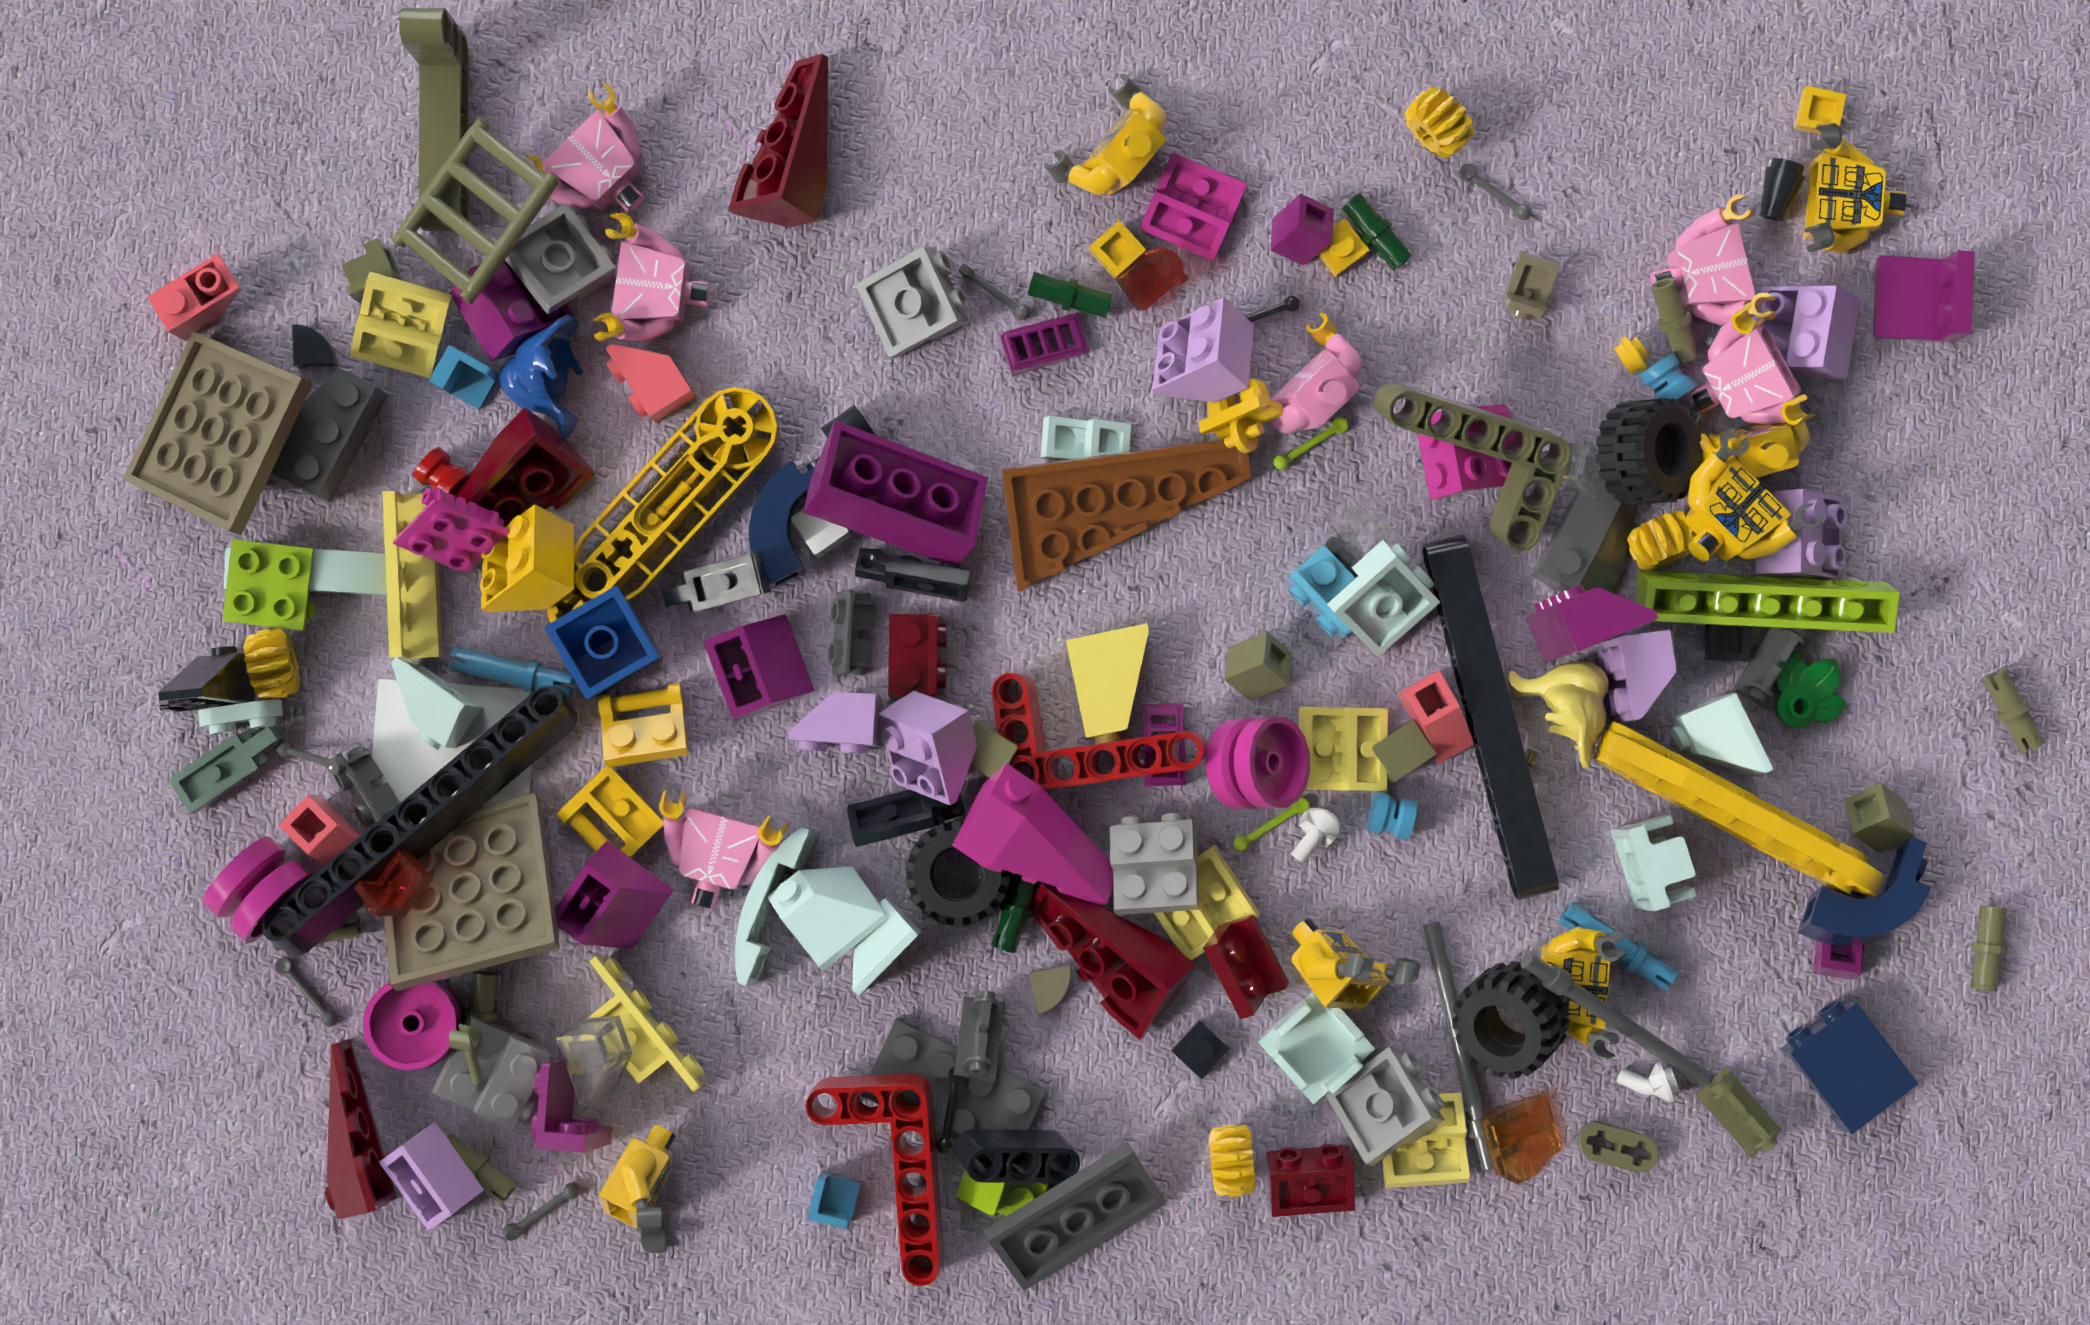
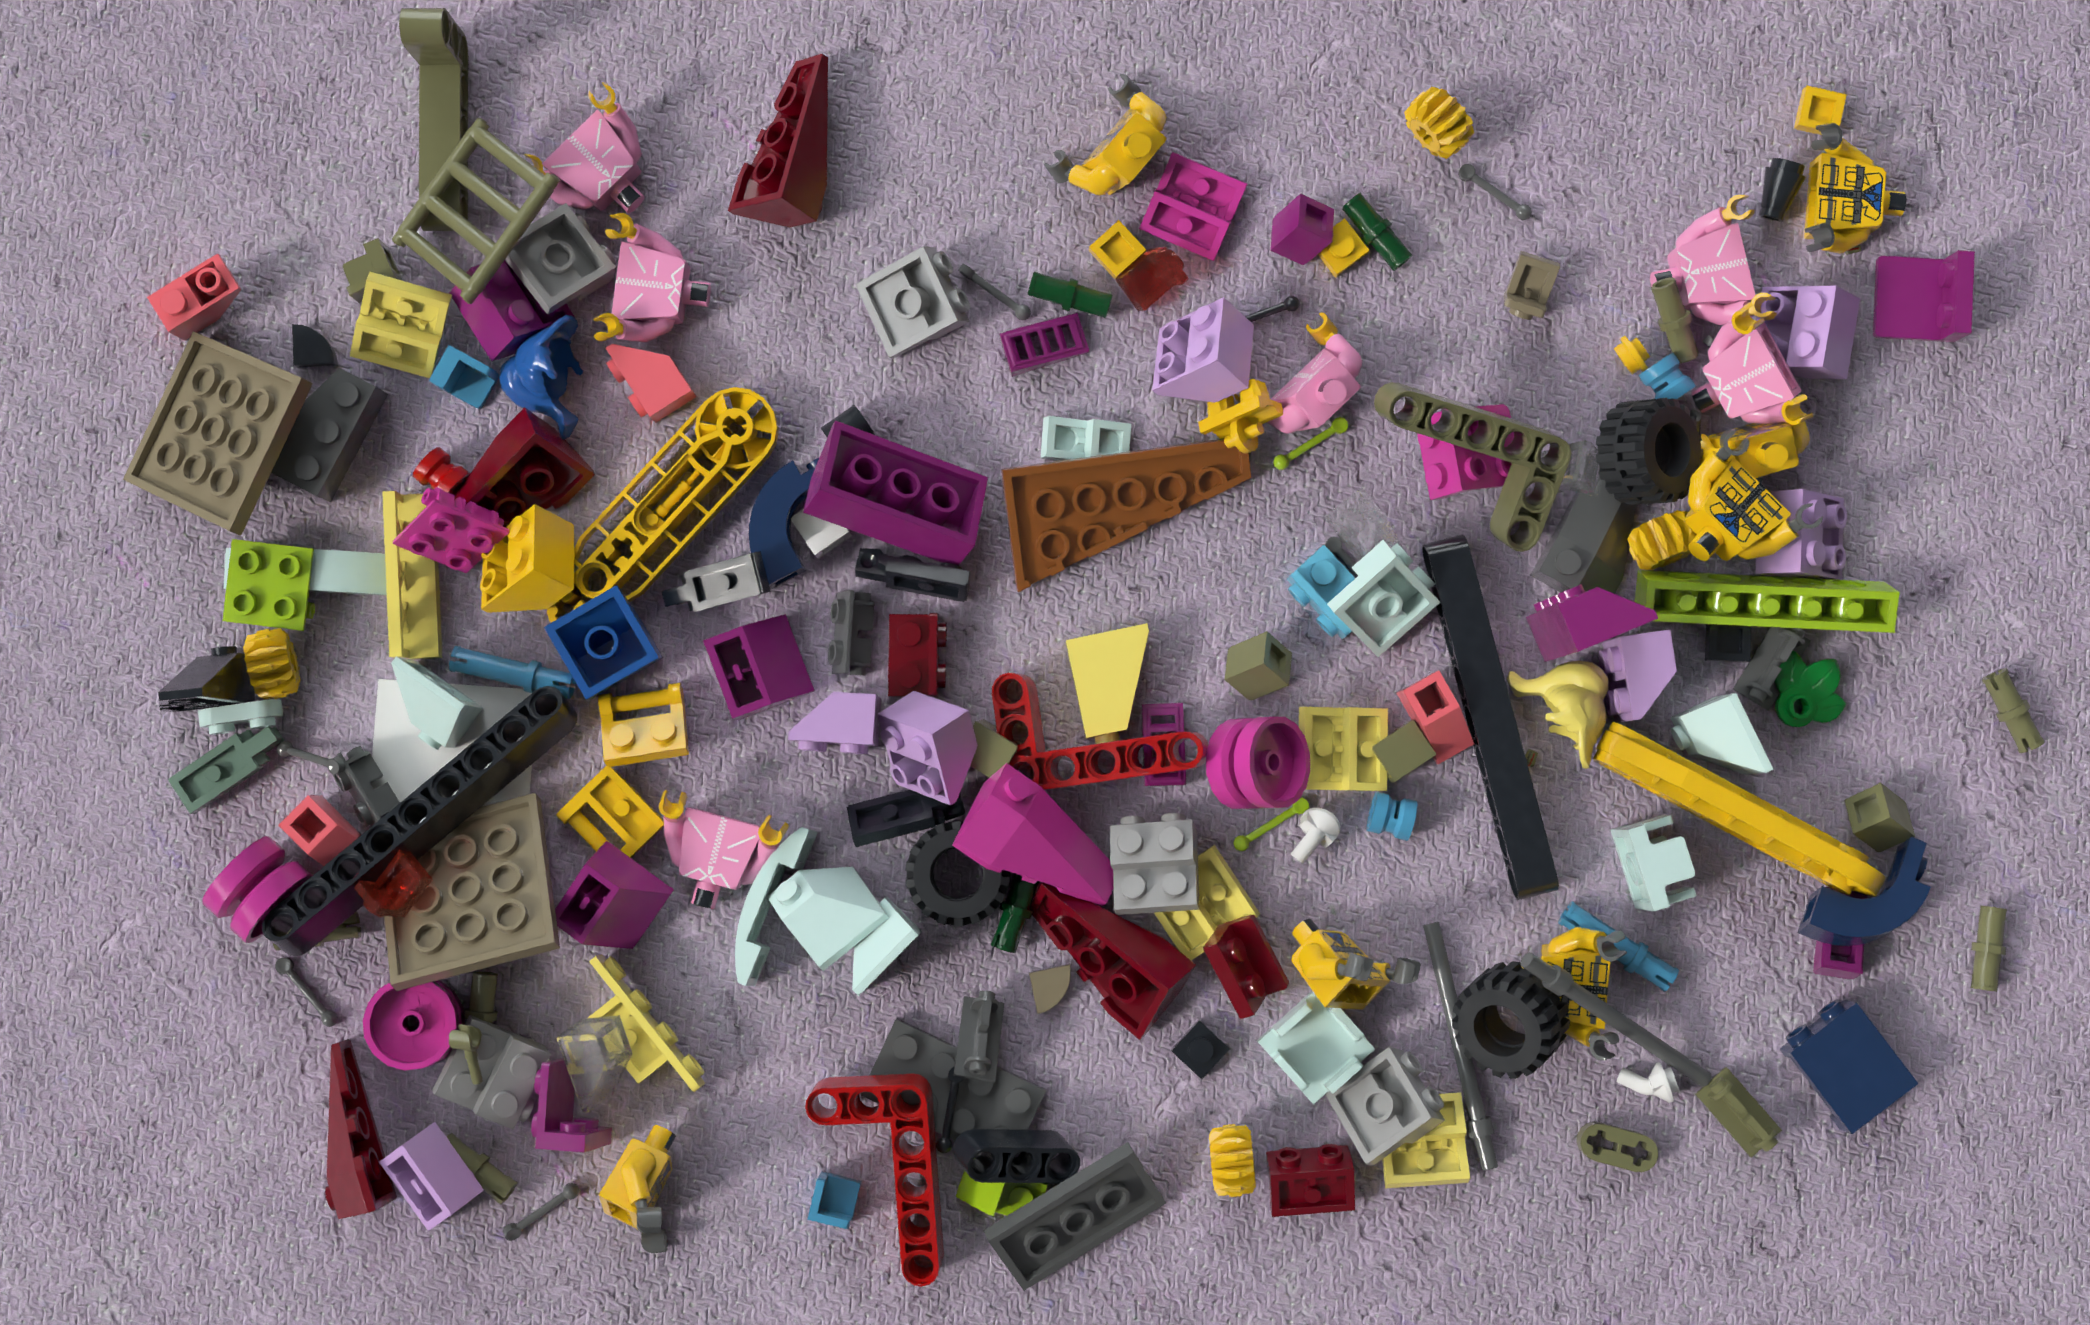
clear orange slope [1479,1093,1563,1184] -> none

